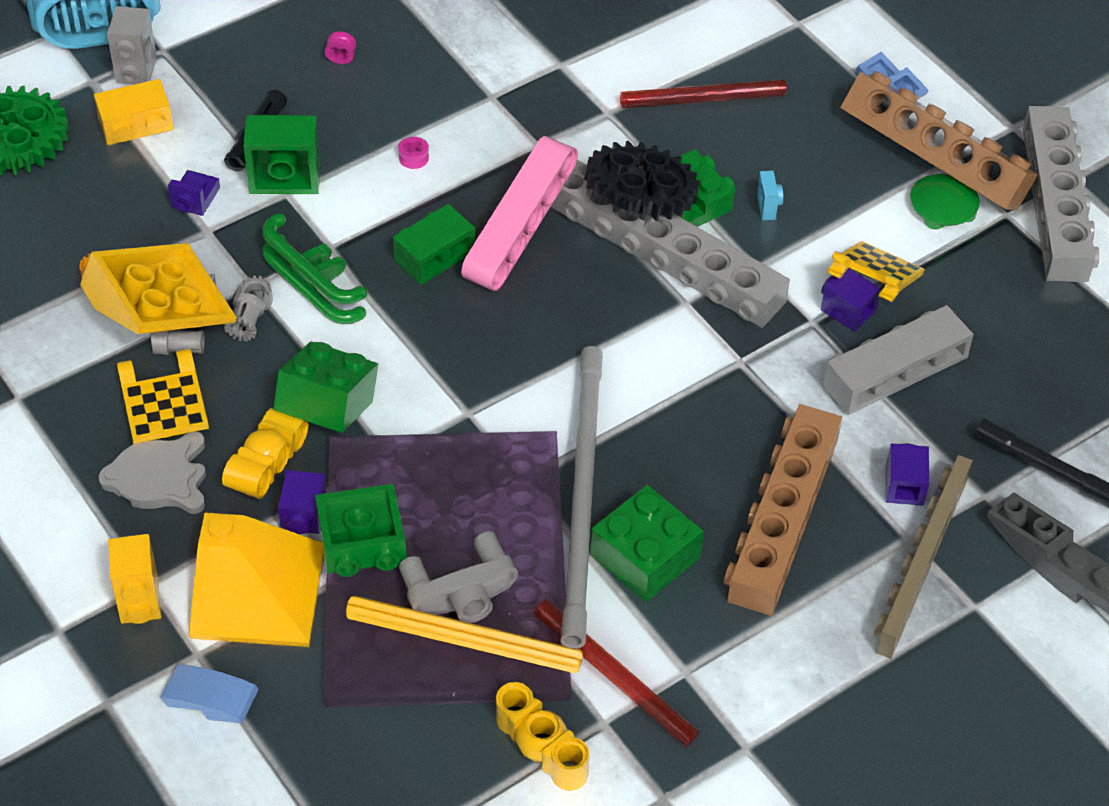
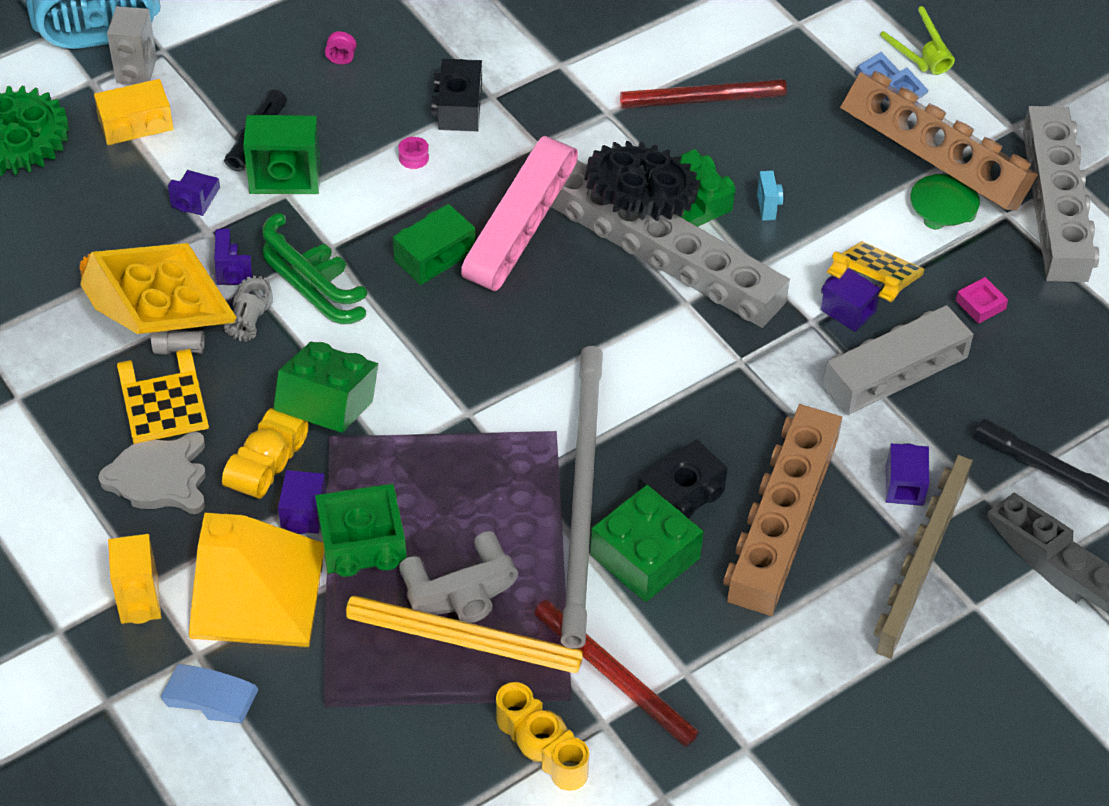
none -> dark purple bracket [214,229,253,285]
none -> black brick [431,59,482,132]
none -> black brick [638,439,727,519]
none -> lime plant [880,6,955,75]
none -> dark pink plate [955,277,1008,324]

